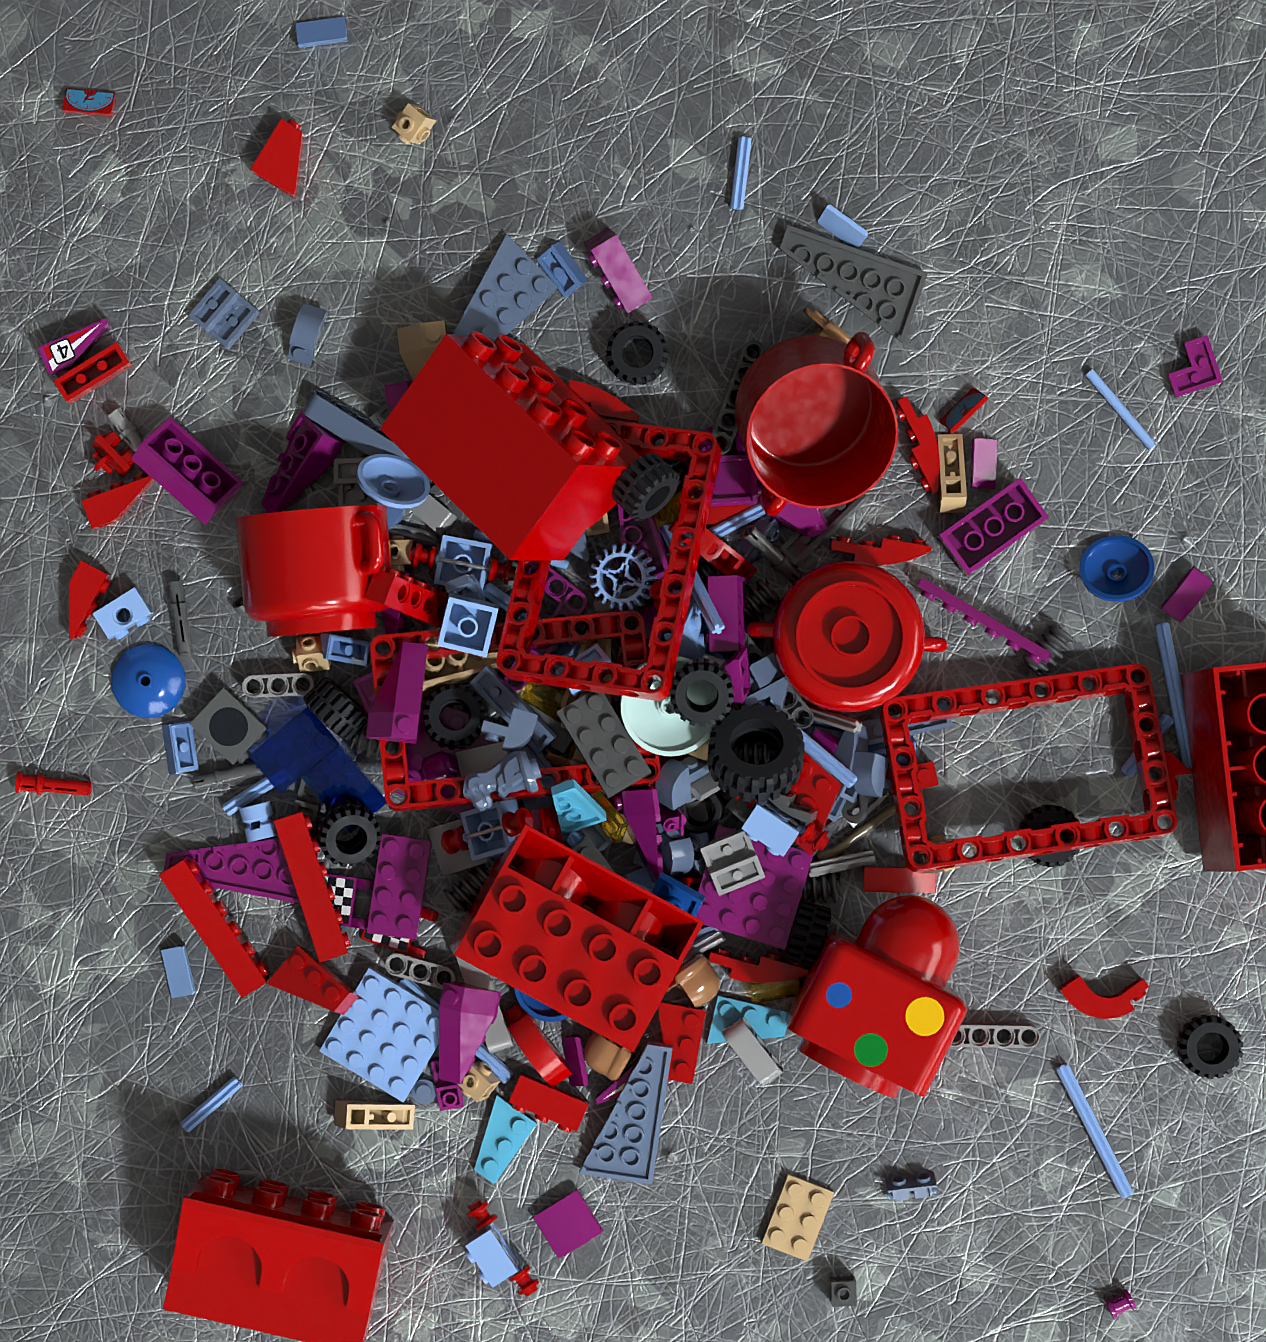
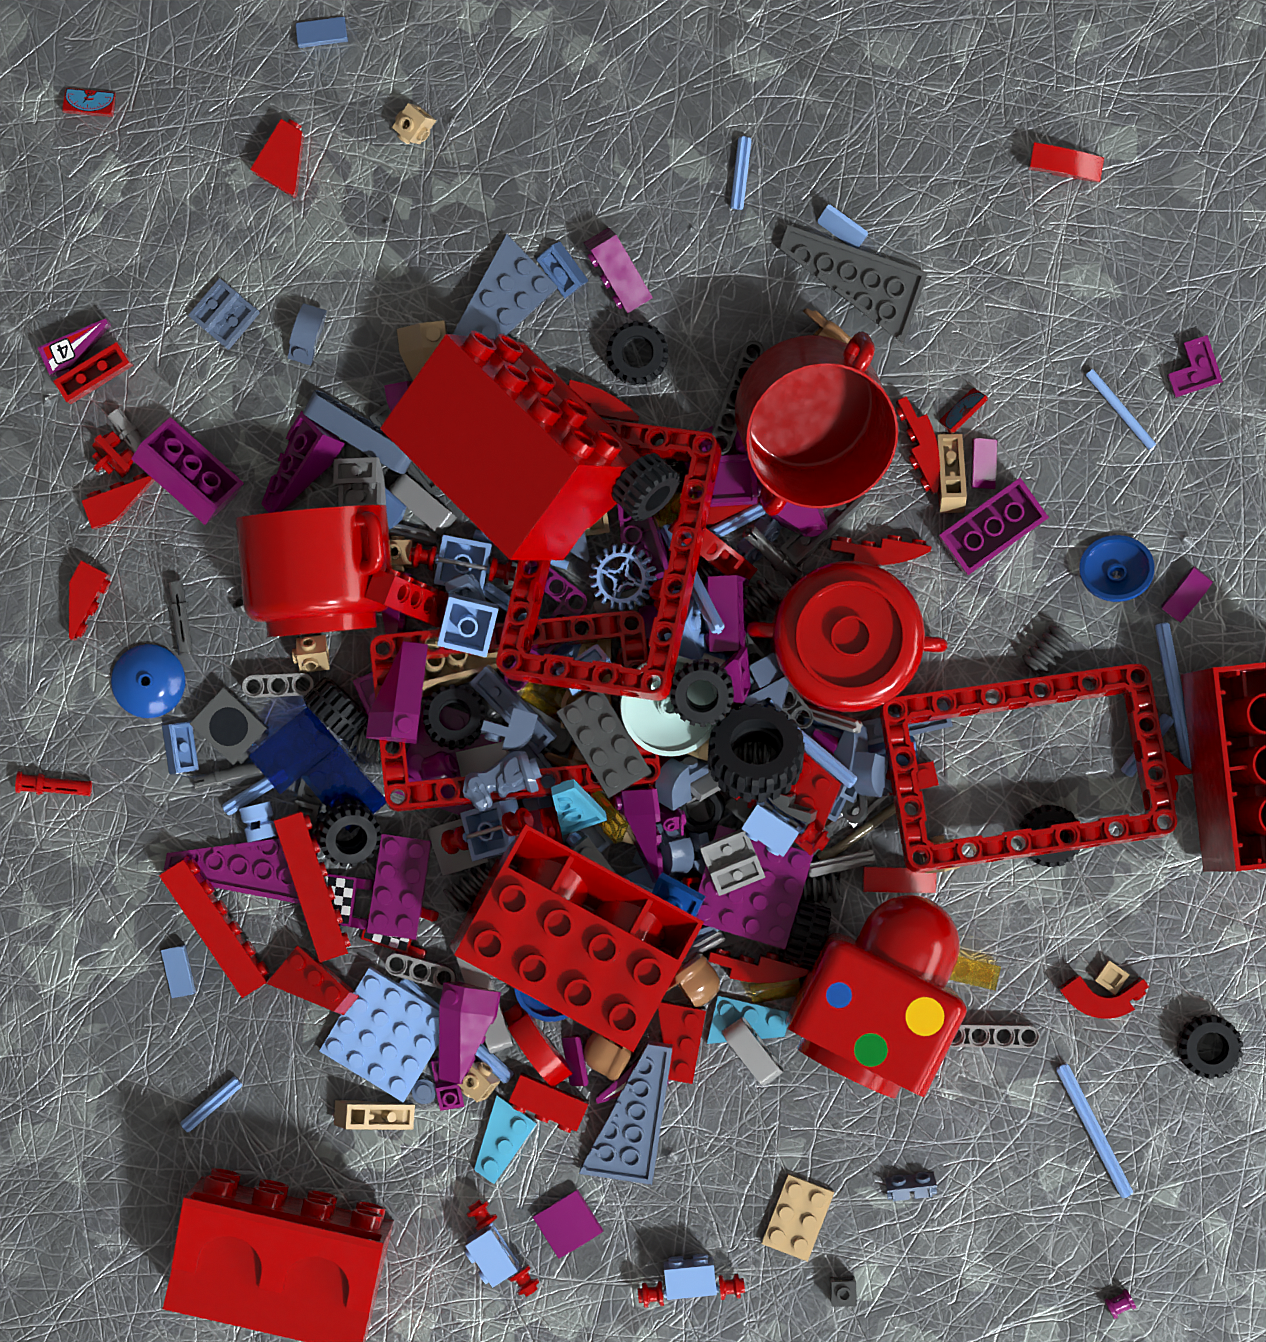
light blue brick [93,587,154,640] -> none
medium blue slope [321,633,371,666] -> none
light blue dish [356,454,430,509] -> none
magenta plate [917,577,1052,664] -> none
none -> light blue brick [637,1254,745,1308]
none -> clear yellow plate [949,956,1001,991]
none -> red slope [1028,142,1104,183]
none -> tan plate [1094,960,1129,995]

